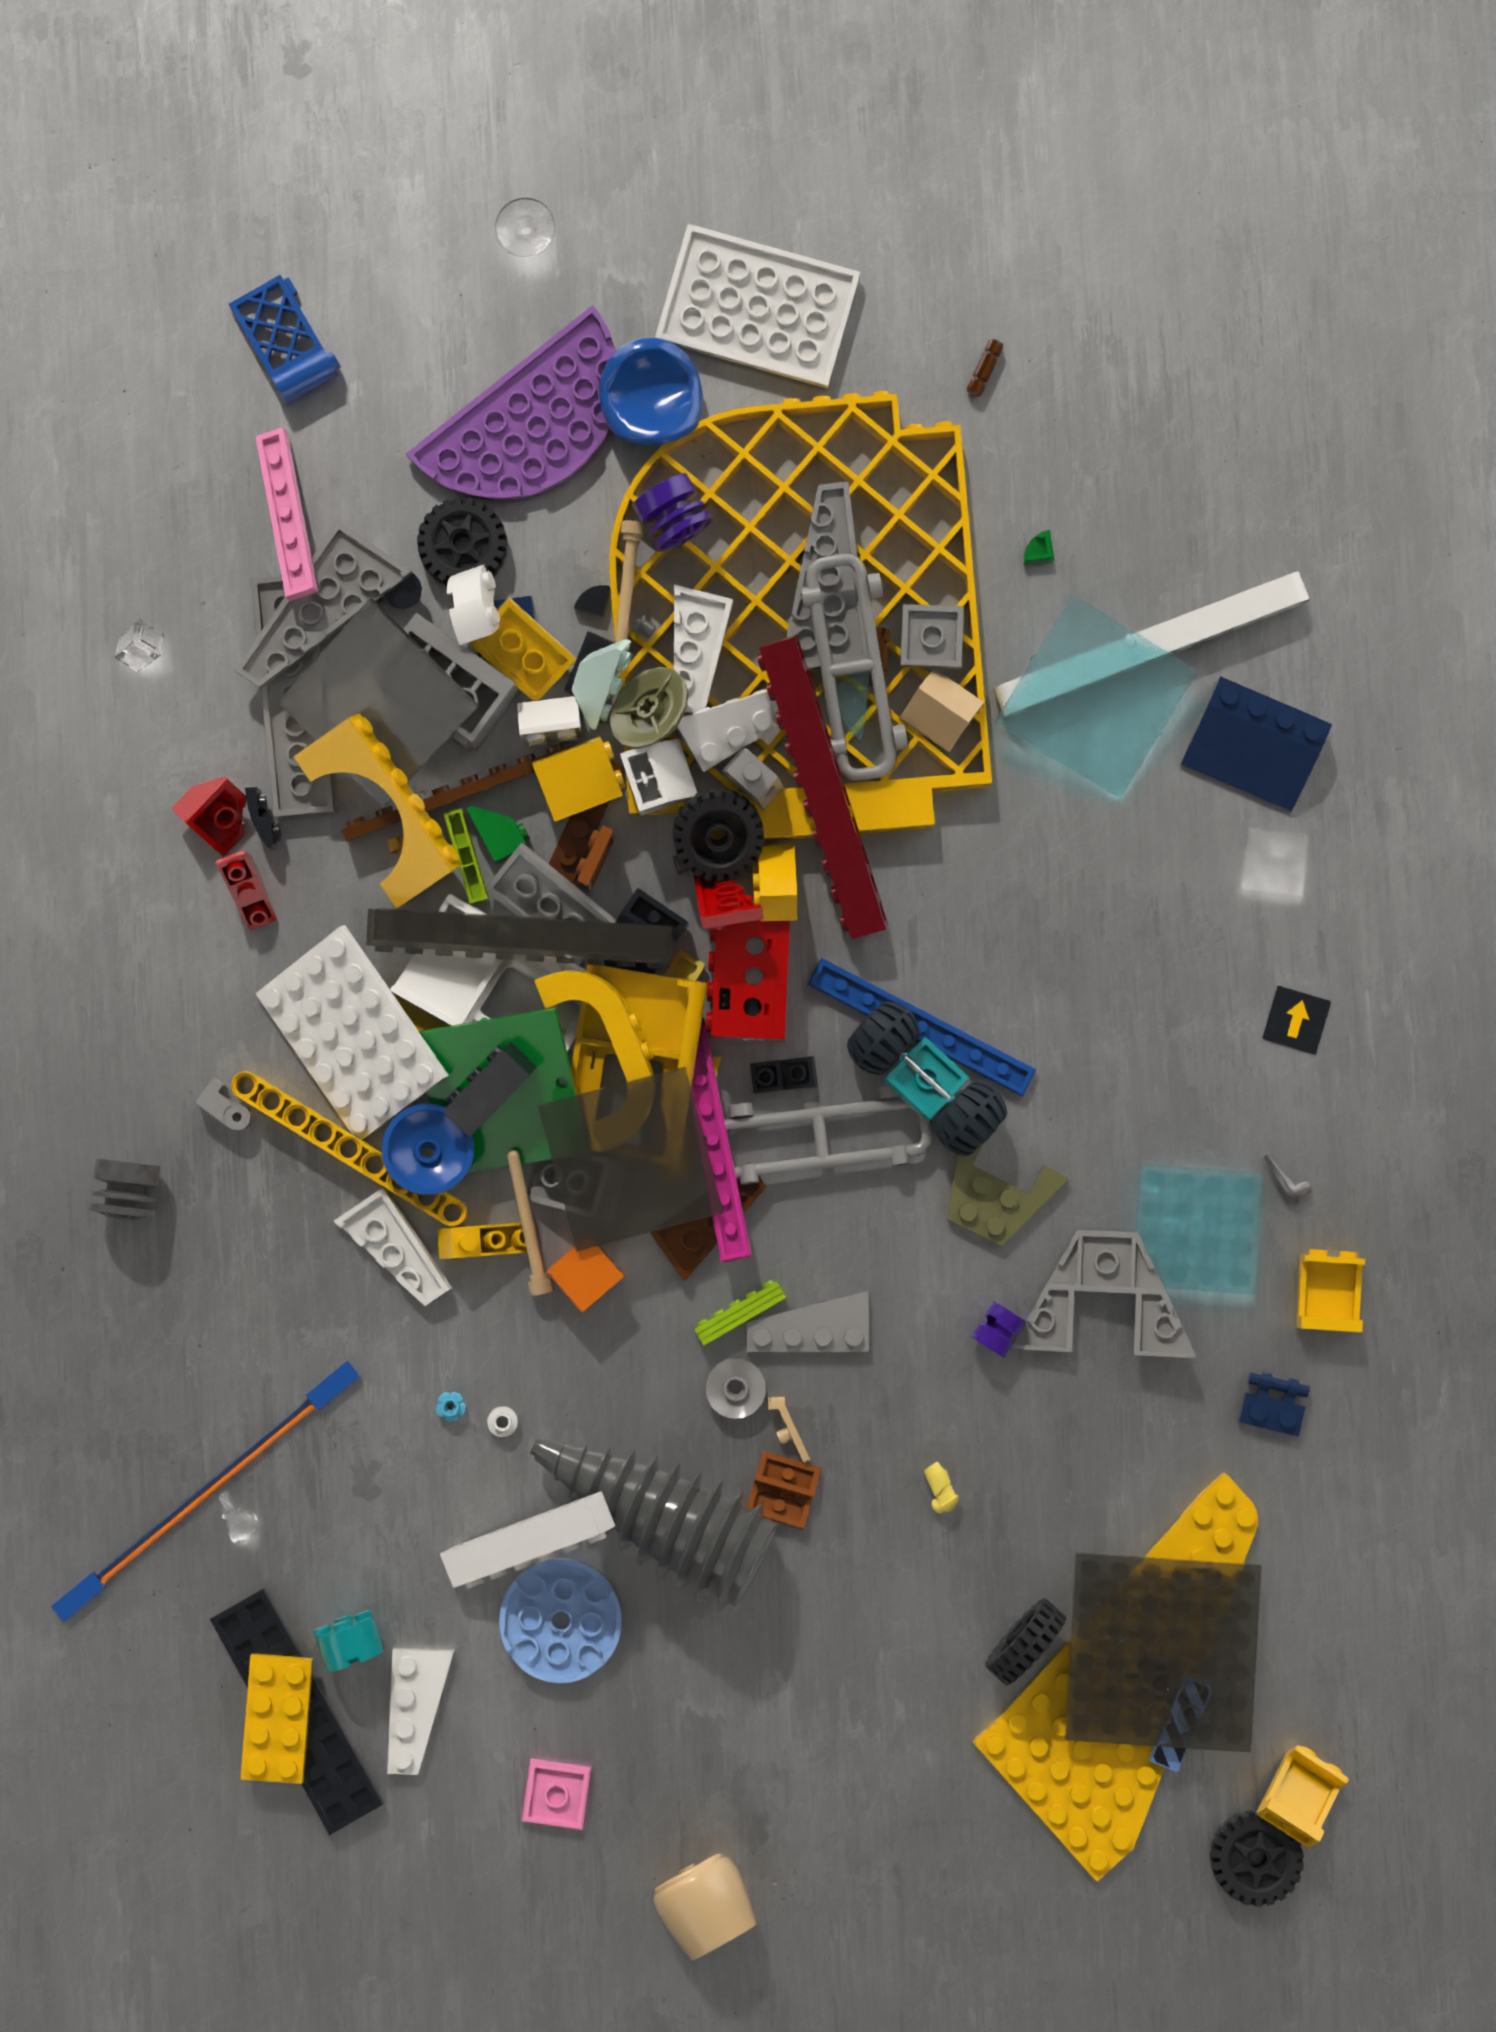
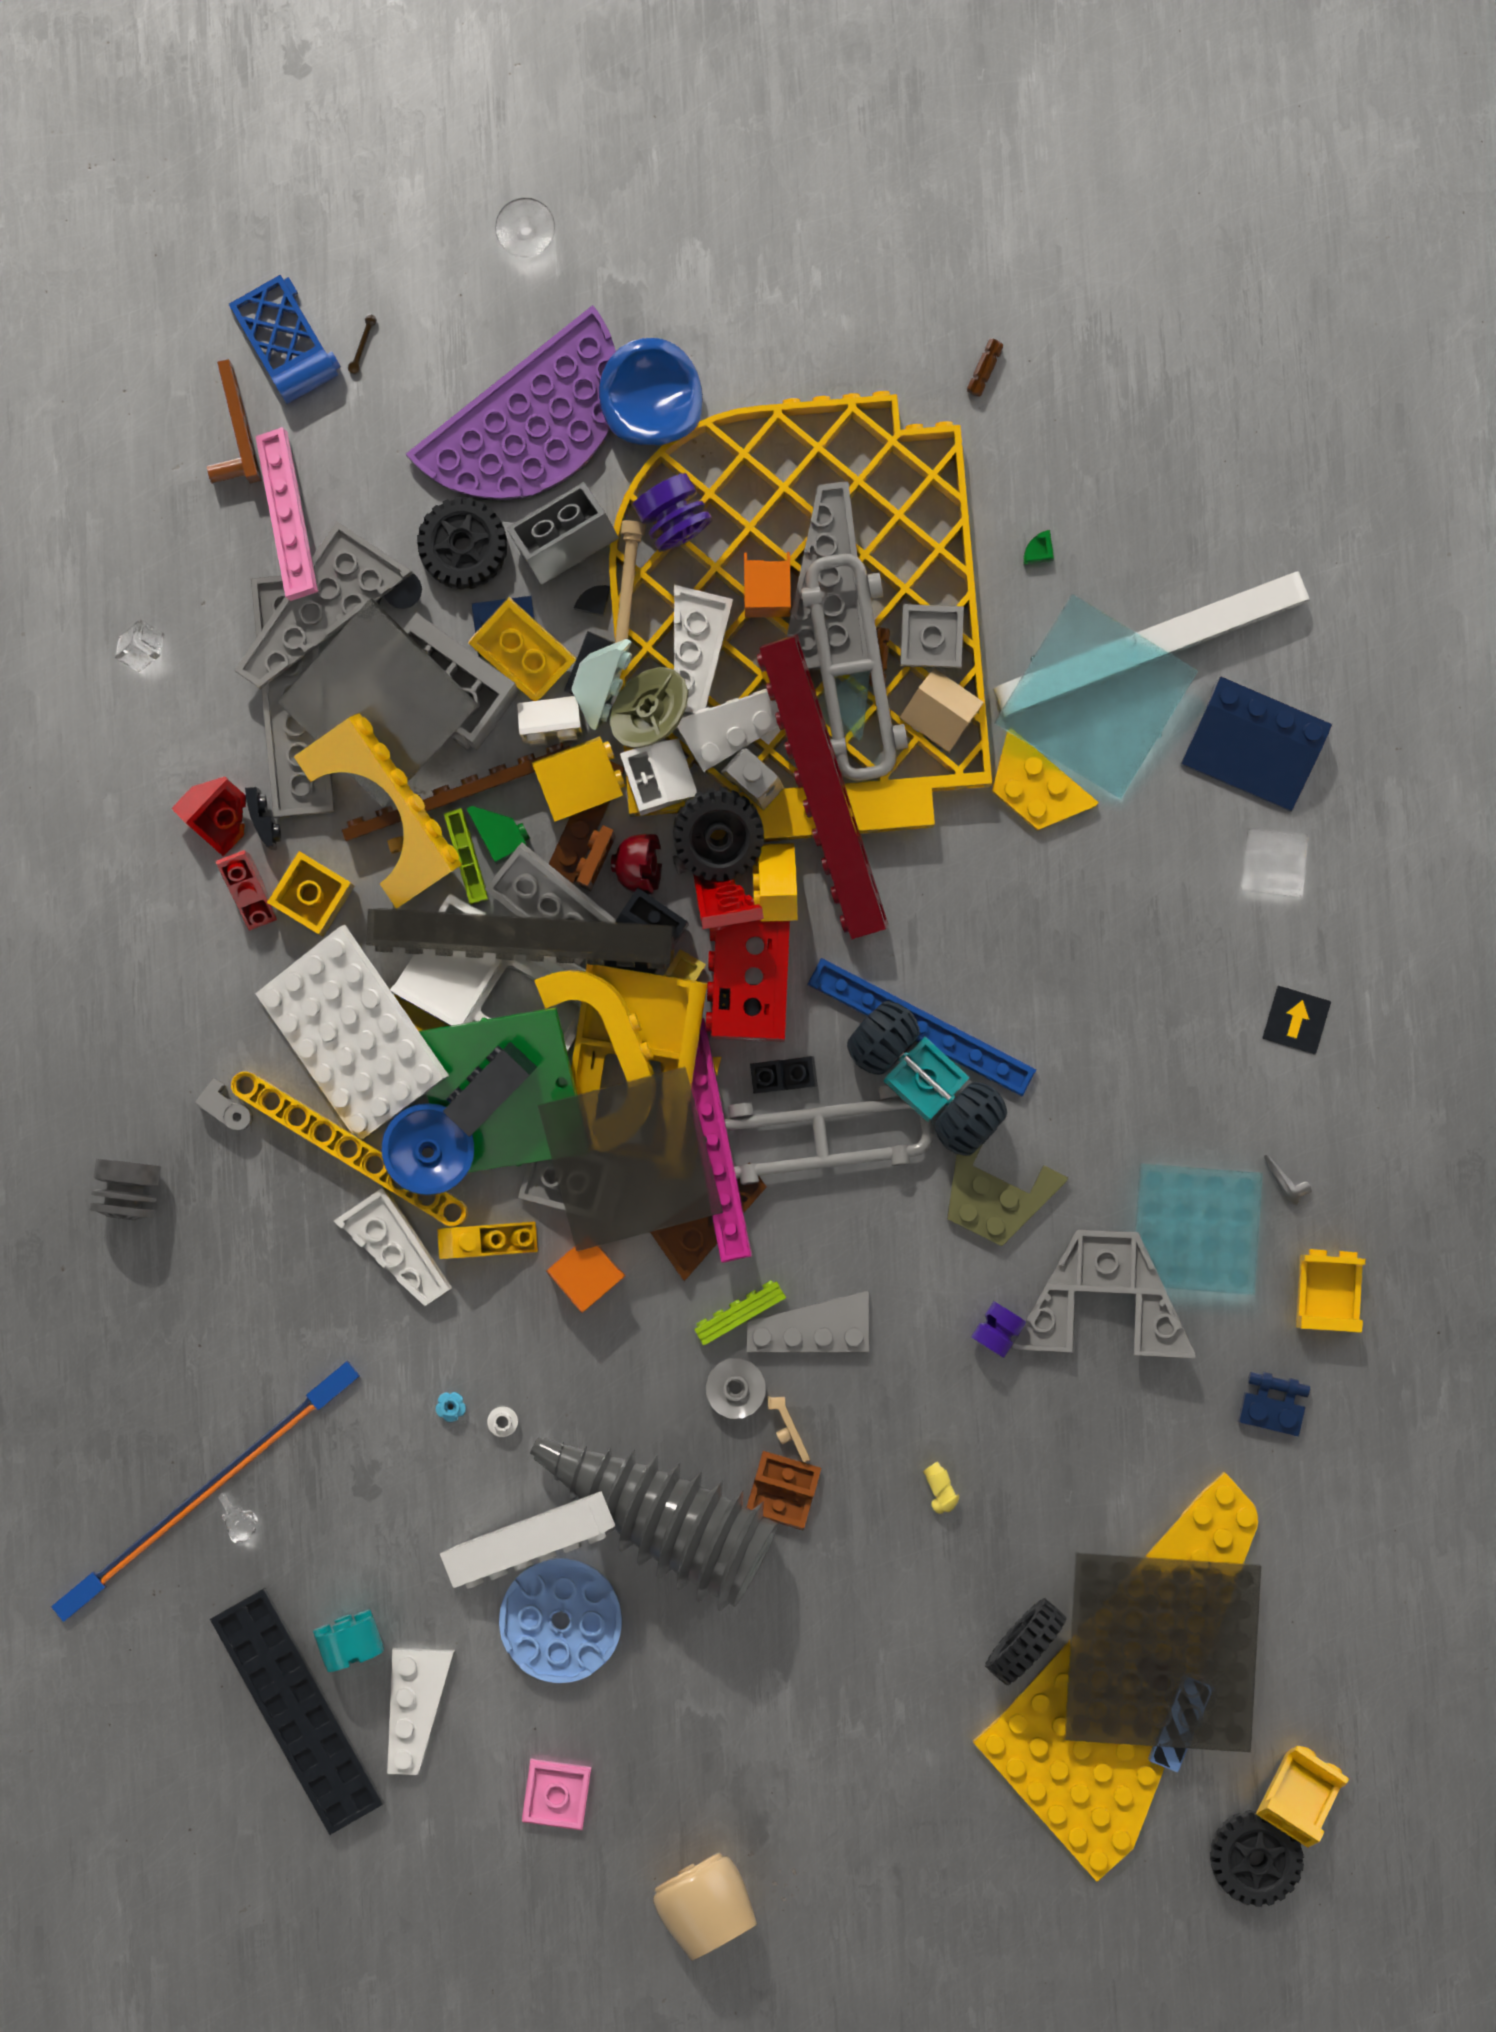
yellow plate [240,1653,313,1784] -> none
white brick [447,564,500,645] -> none
tan piece [507,1150,554,1295] -> none
dark grey piece [632,614,656,638] -> none
white plate [655,224,861,389] -> none
none -> dark orange piece [207,359,262,484]
none -> yellow brick [267,851,355,937]
none -> dark brown hinge [348,314,377,375]
none -> dark grey brick [506,482,619,585]
none -> dark red cylinder [611,834,662,894]
none -> orange piece [744,552,791,617]
none -> yellow wing [992,727,1099,831]

